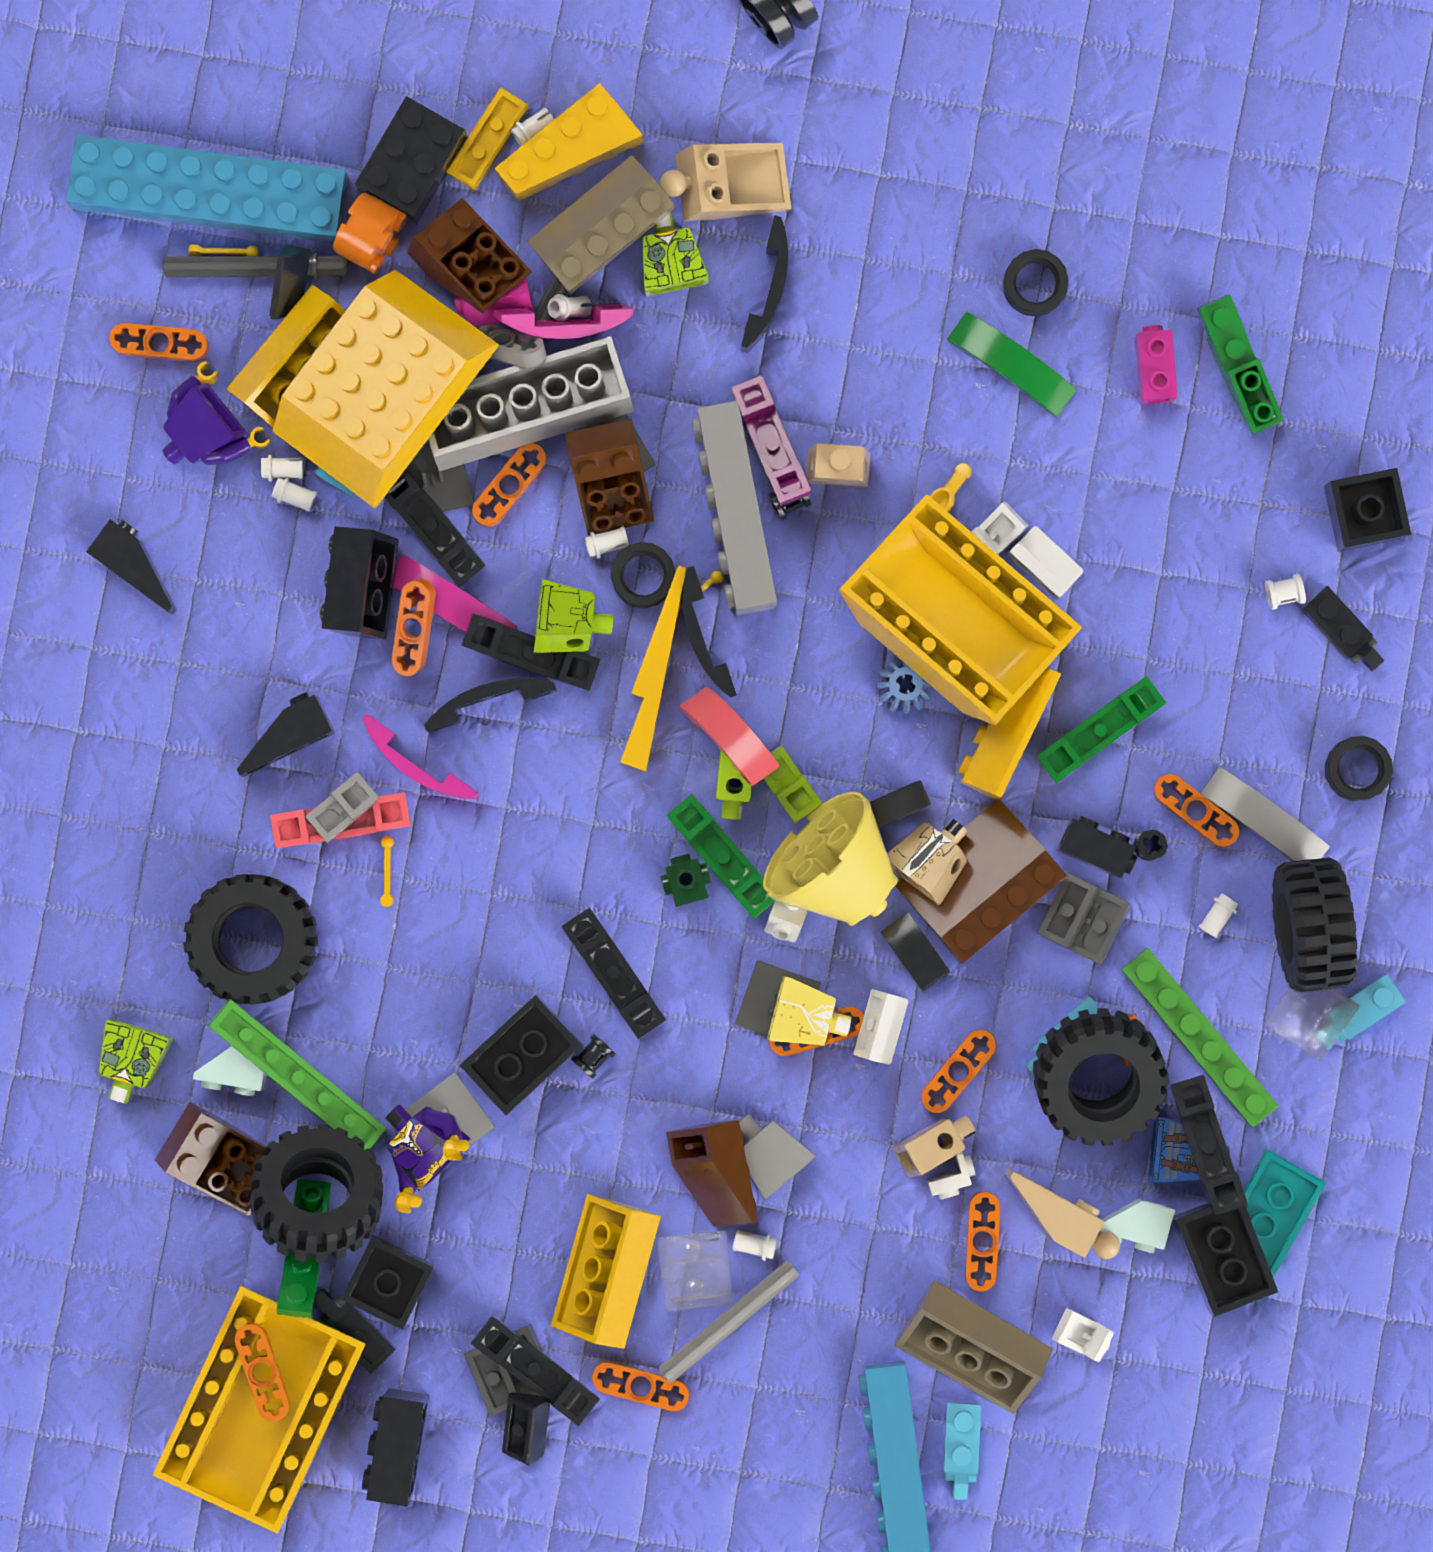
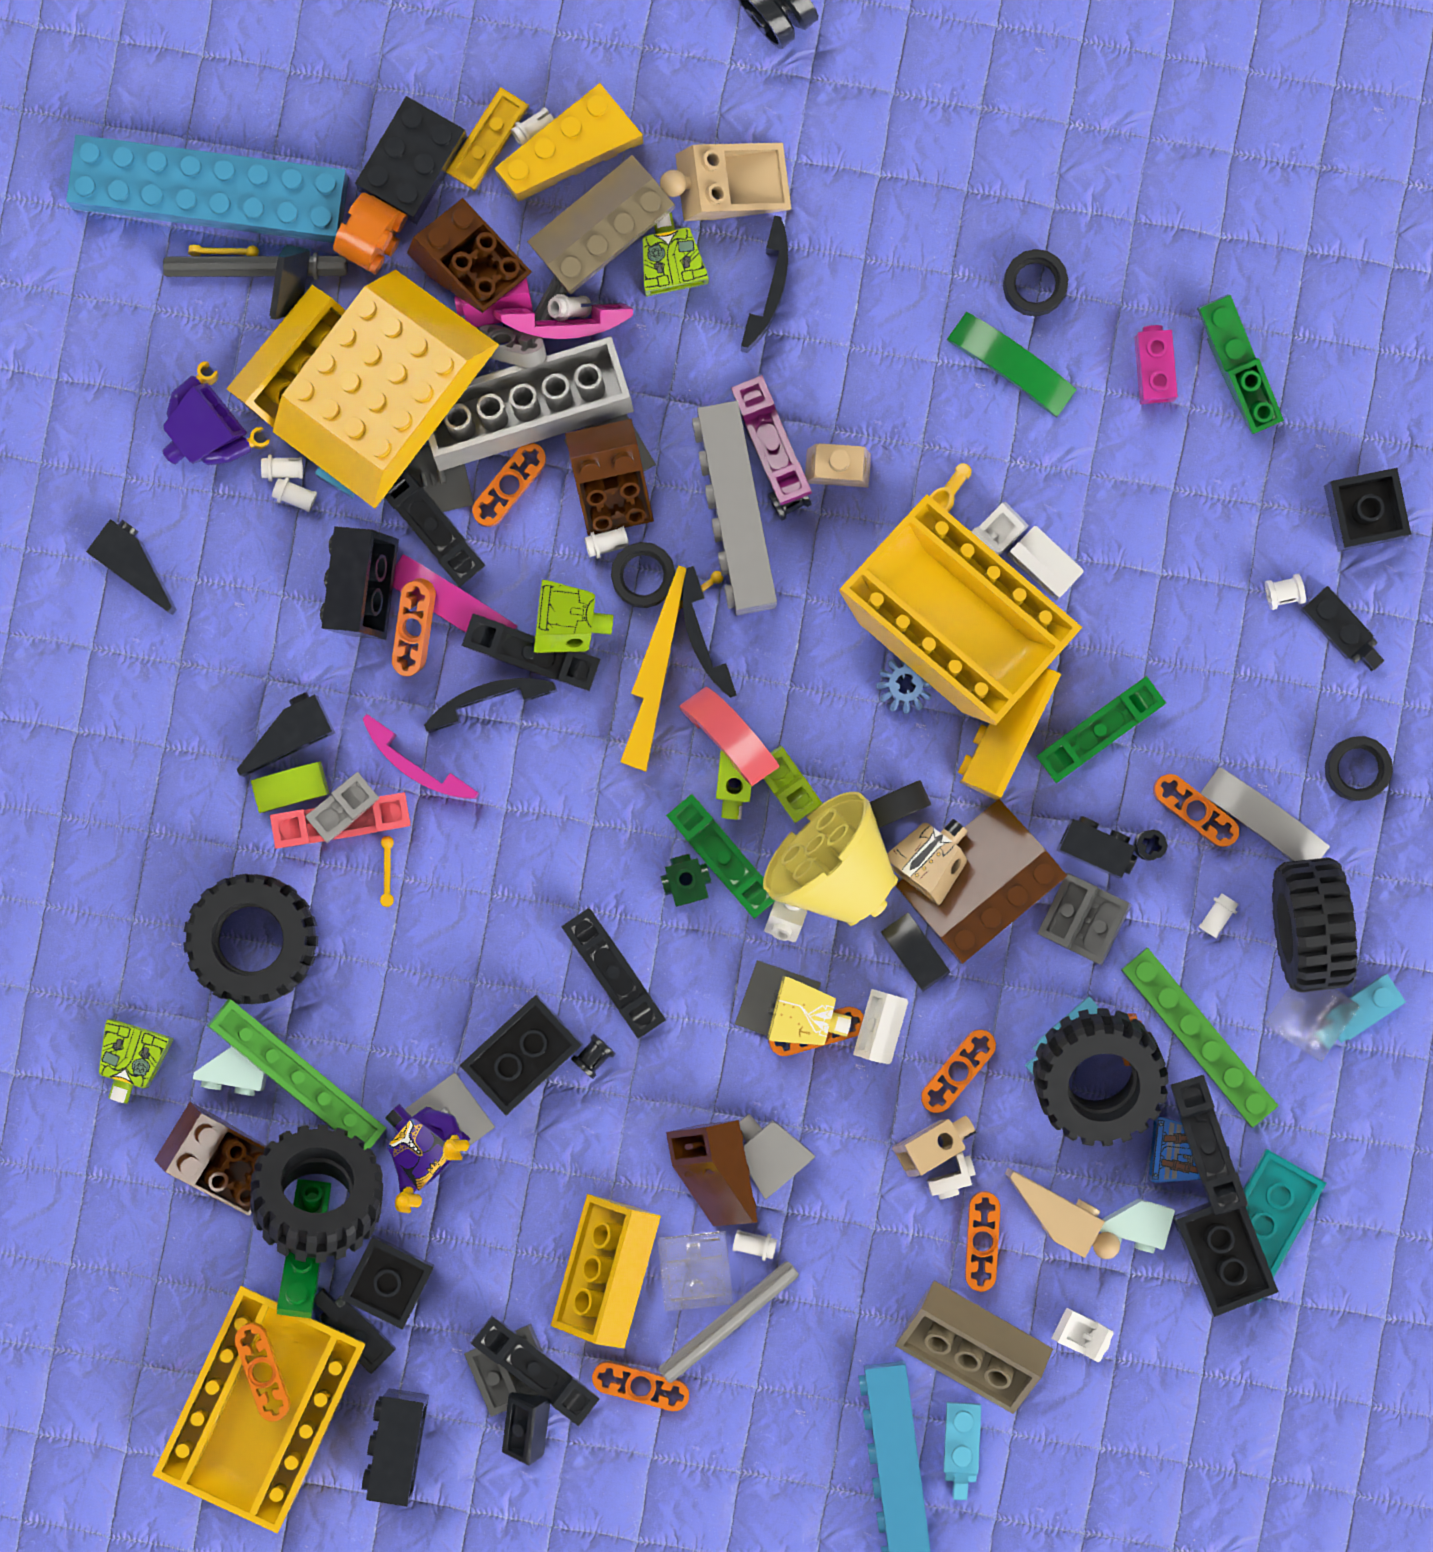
orange beam [109,323,209,362] -> none
none -> lime slope [251,761,330,813]

